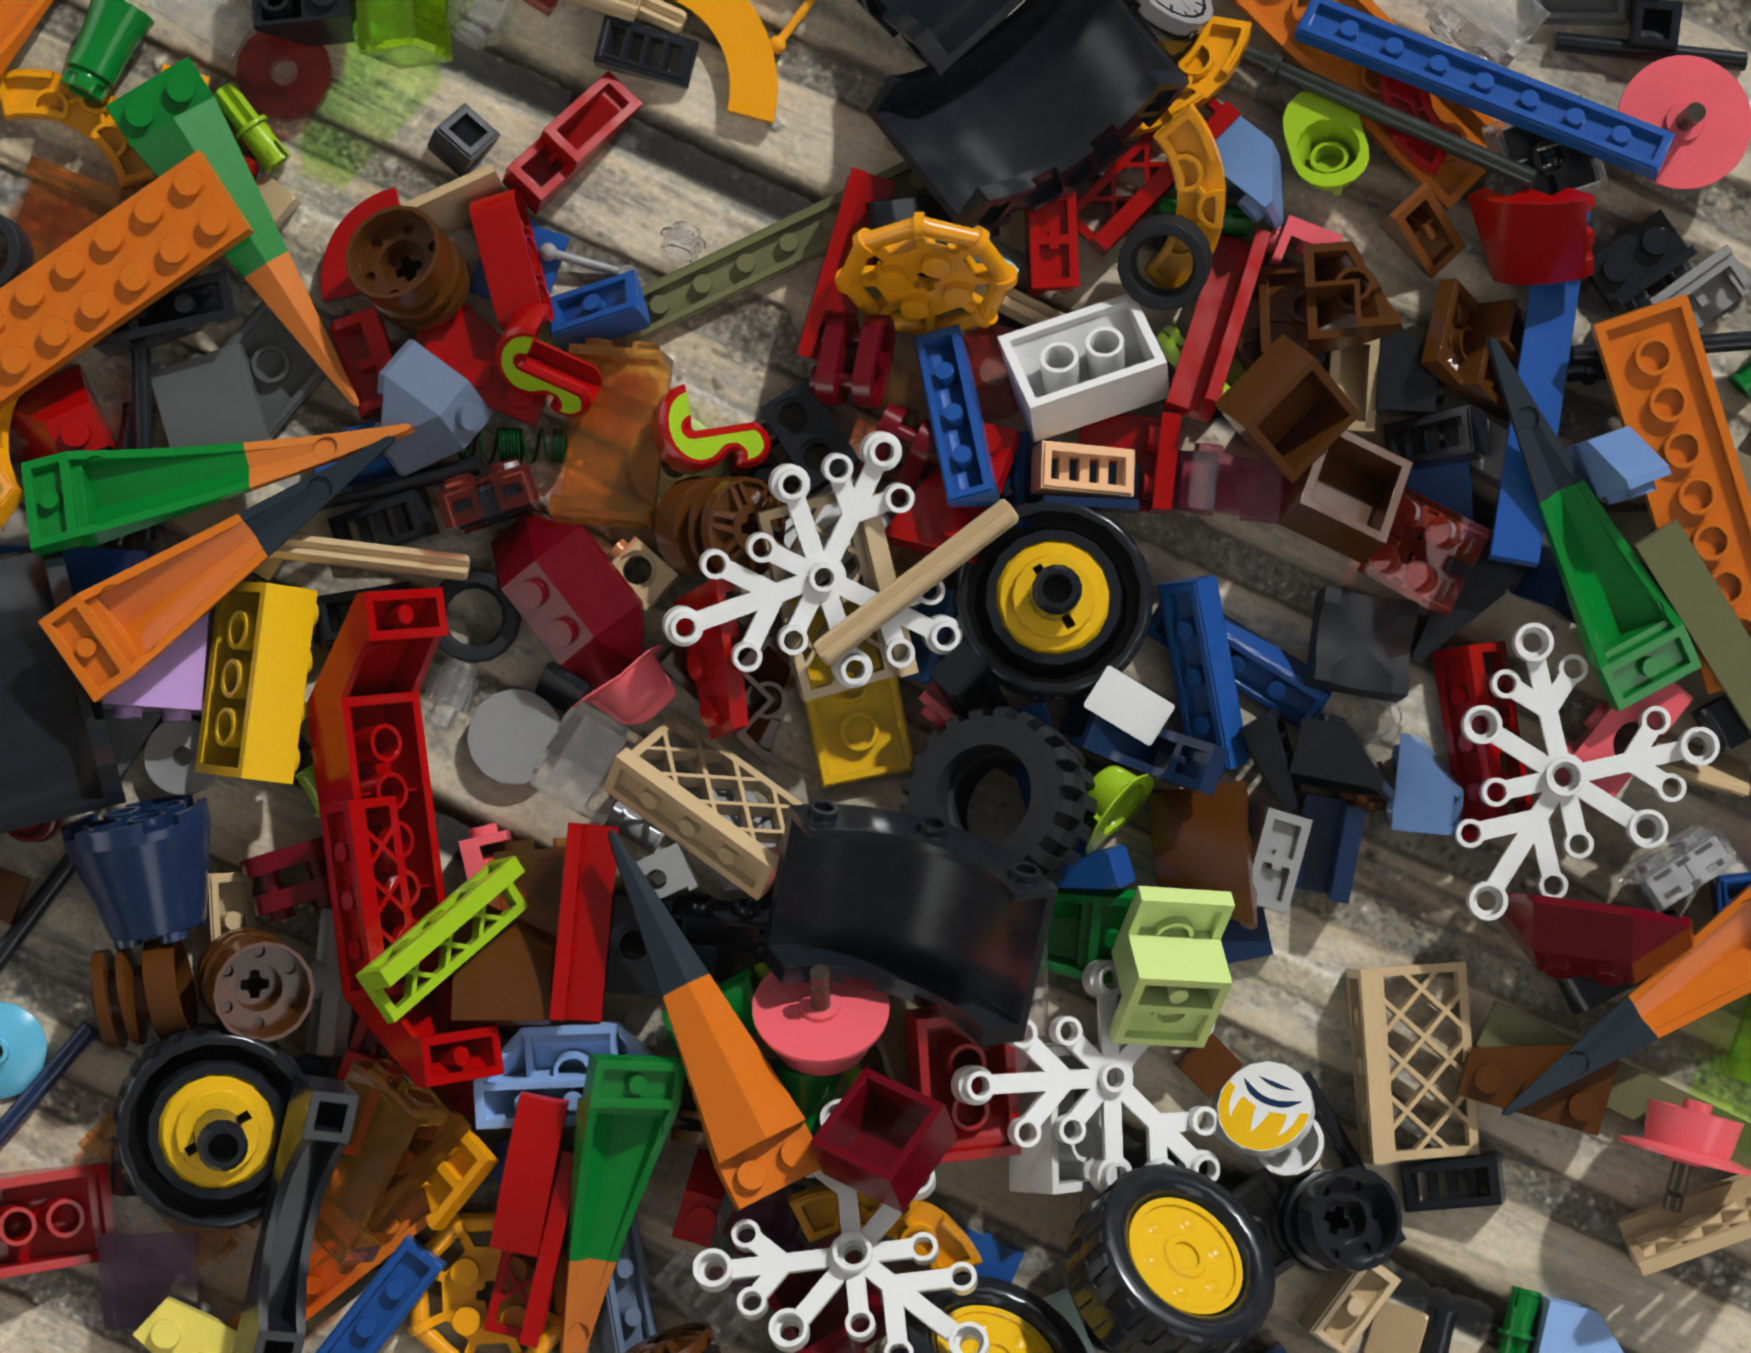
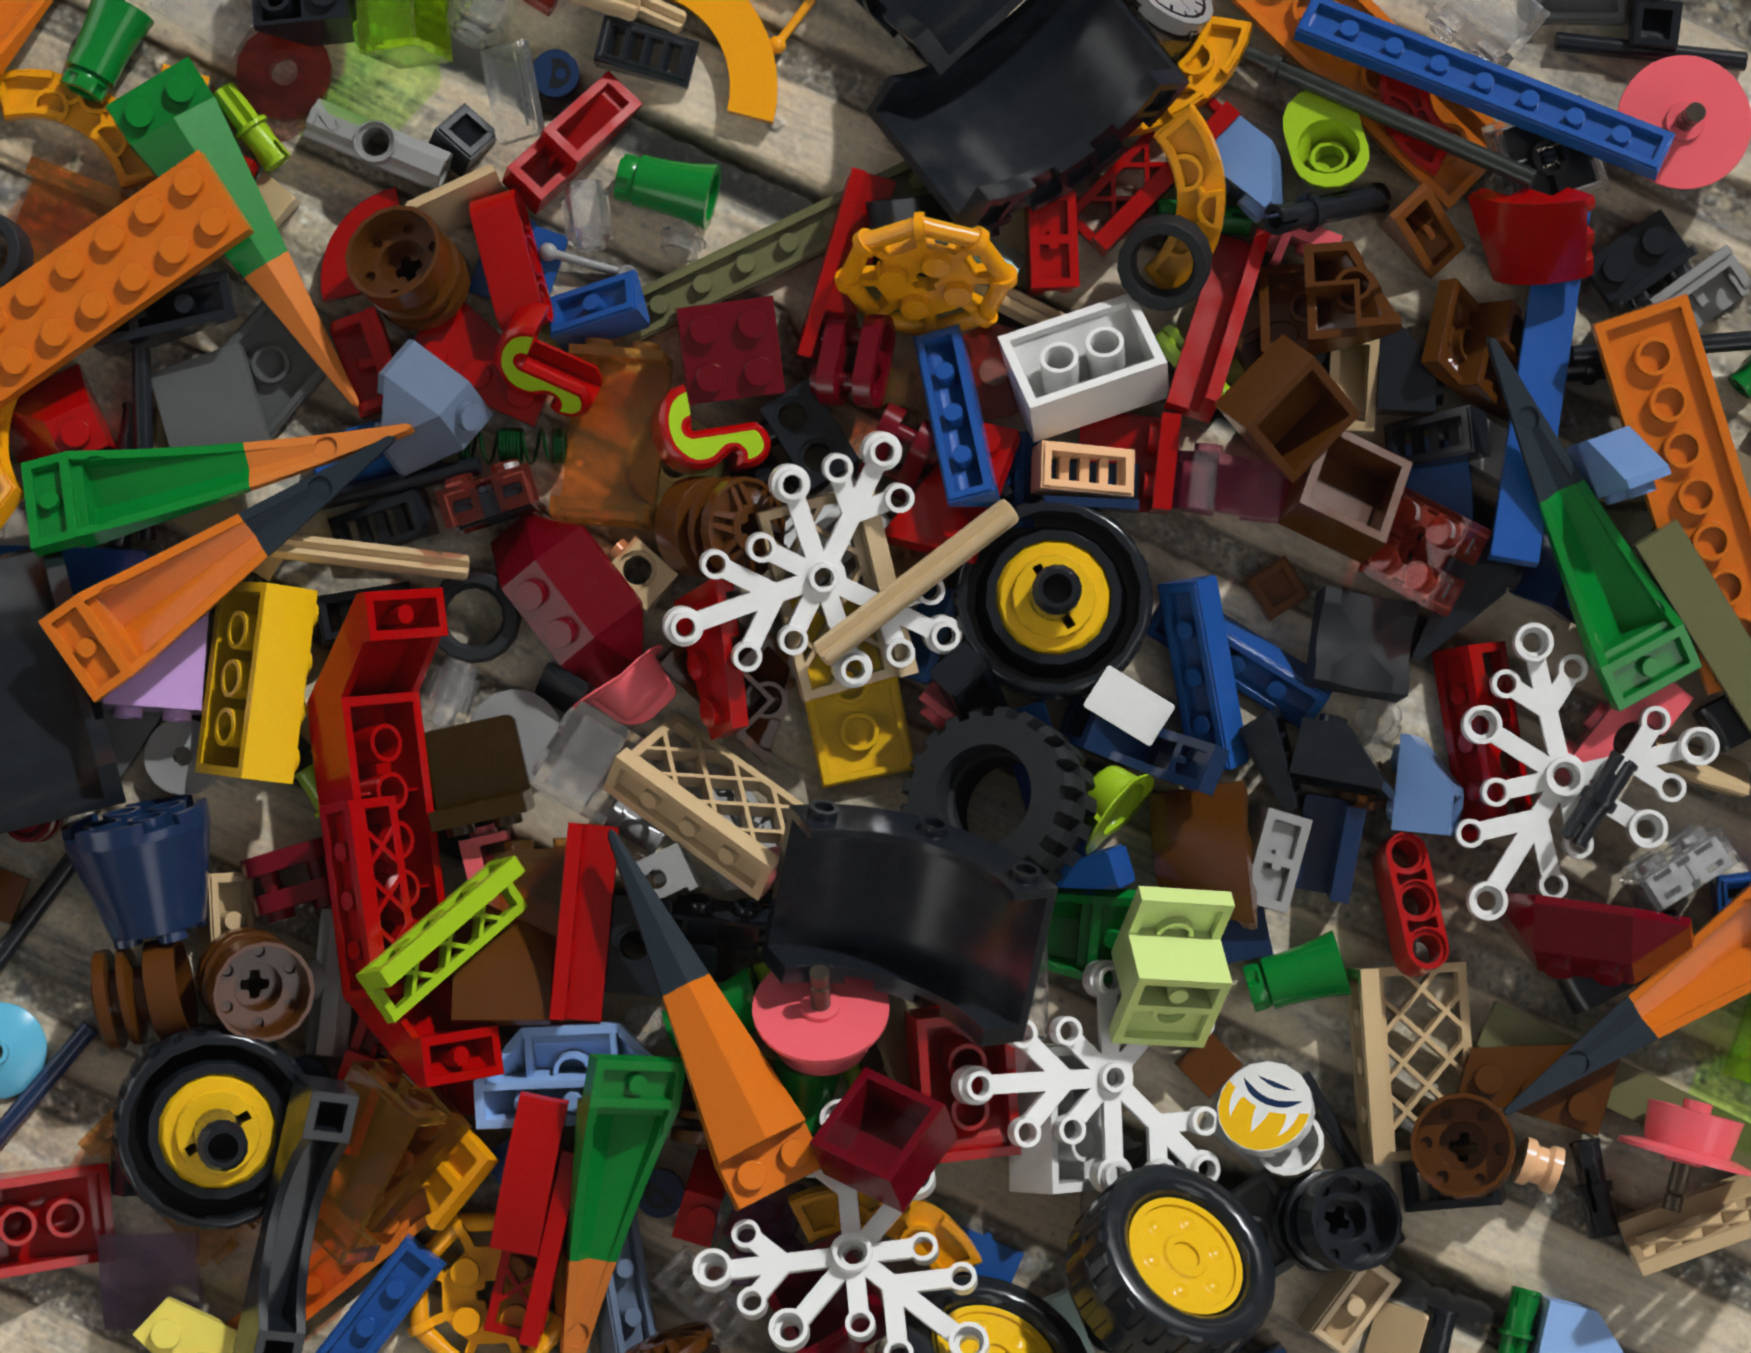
none -> light grey piece [303,98,453,190]
none -> dark brown bracket [424,714,535,838]
none -> clear tile [480,39,545,145]
none -> dark blue tile [531,49,580,100]
none -> clear brick [561,179,615,253]
none -> green plant [614,153,722,230]
none -> dark blue tile [639,1168,685,1218]
none -> dark red piece [674,296,786,405]
none -> green plant [1242,930,1352,1012]
none -> reddish brown tile [1243,555,1311,622]
none -> black pin [1264,182,1391,236]
none -> red beam [1372,832,1449,977]
none -> reddish brown wheel [1410,1093,1517,1201]
none -> light nougat wheel [1512,1136,1566,1194]
none -> black pin [1559,750,1639,849]
none -> black pin [1569,1137,1620,1239]

